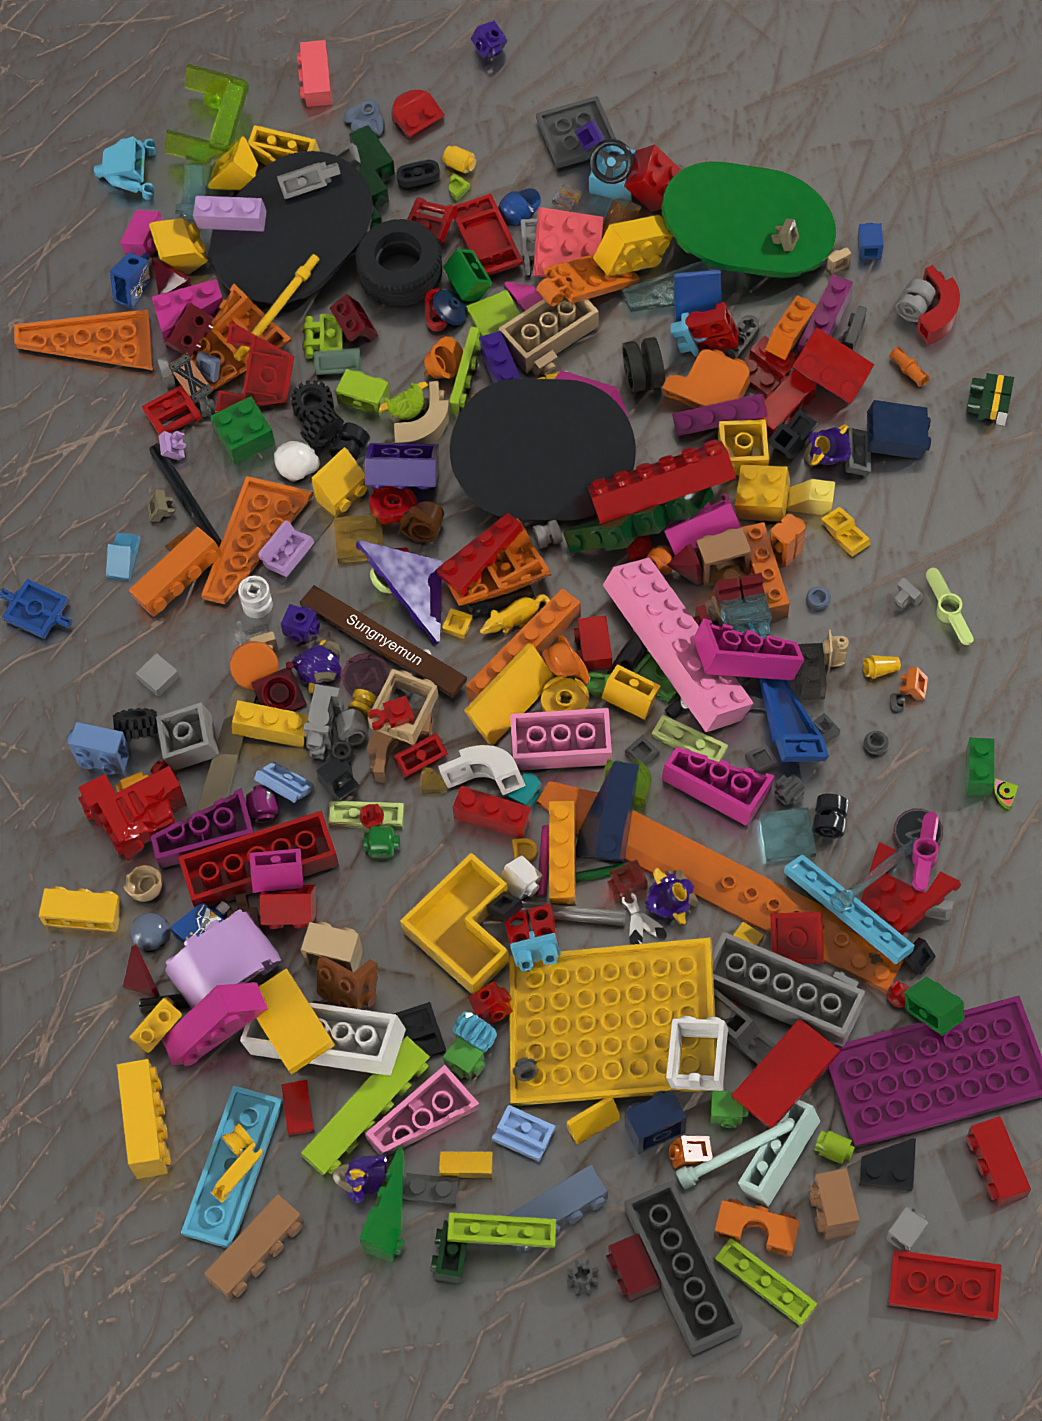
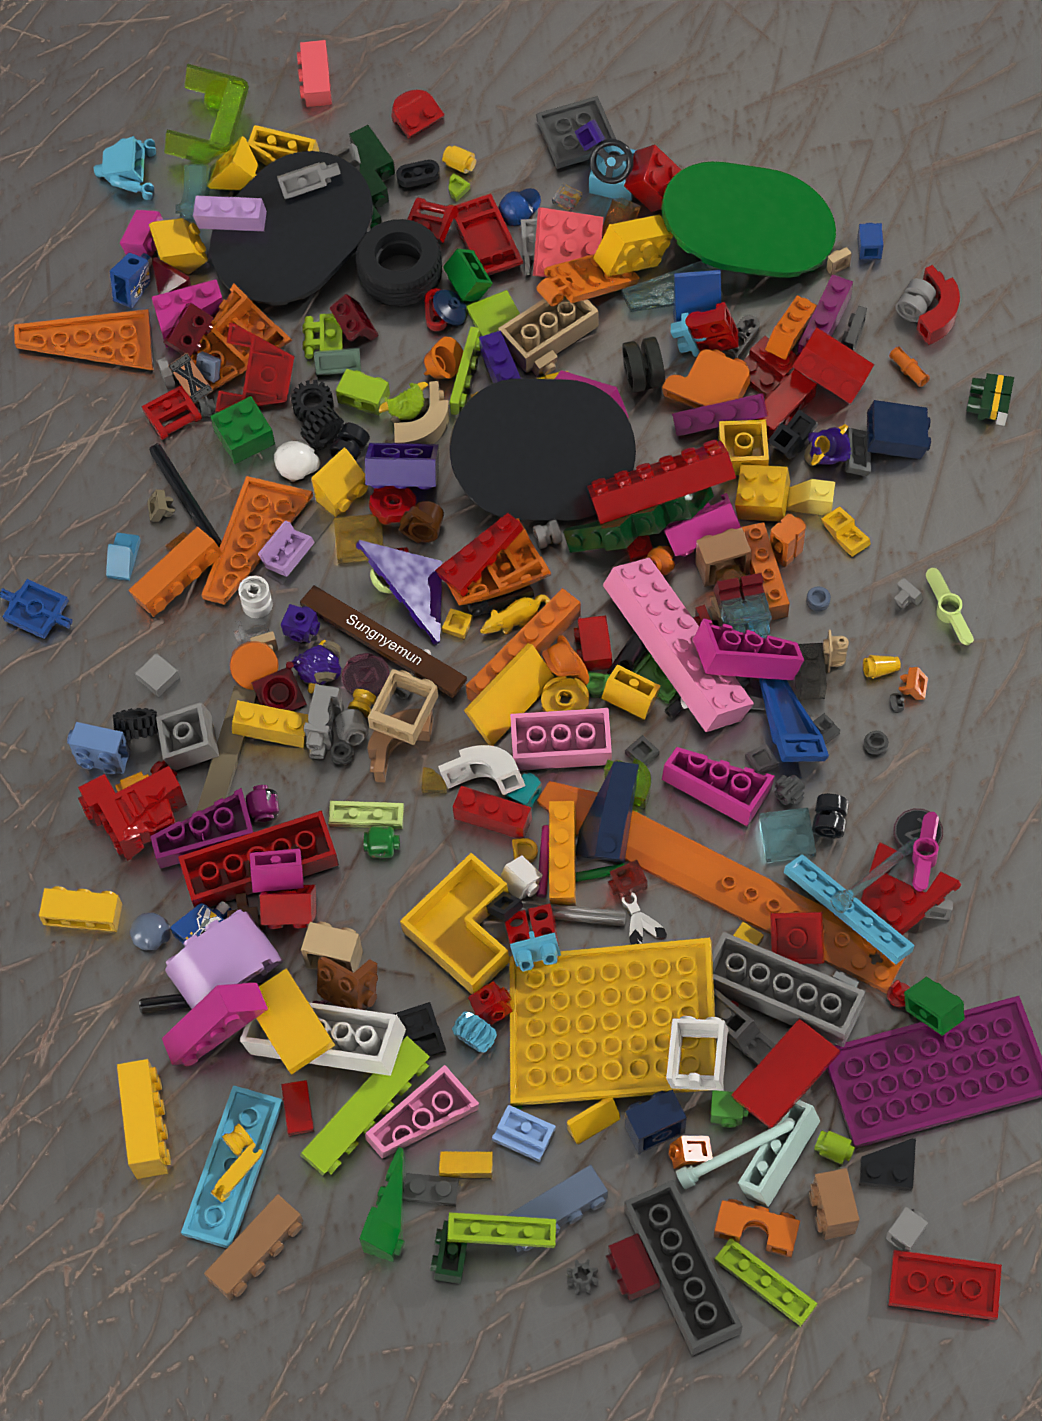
tan hair [123,864,163,902] -> none
dark red slope [123,944,160,997] -> none
yellow bracket [129,996,182,1053] -> none
lavender tile [159,431,186,461] -> none
yellow bar [233,254,320,361] -> none
light blue plate [254,761,314,803] -> none
black brick [316,757,360,801] -> none
dark purple hair [333,1155,388,1203] -> none
sand blue plate [343,99,385,137] -> none
red plate [359,804,384,828] -> none
red plate [368,696,415,730] -> none
red brick [393,733,448,777] -> none
bright green brick [443,1036,485,1081] -> none
dark purple brick [471,20,508,59] -> none
dark pink tile [504,282,544,312] -> none
dark grey plate [513,1058,538,1082] -> none
dark purple hair [645,868,699,925] -> none
yellowish green tile [651,714,728,762] -> none
dark red slope [667,544,703,586] -> none
dark tan tile [771,219,799,251] -> none
black plate [905,937,936,975] -> none
green brick [966,737,994,796] -> none
red brick [966,1116,1031,1206] -> none
lime tile [993,778,1019,810] -> none

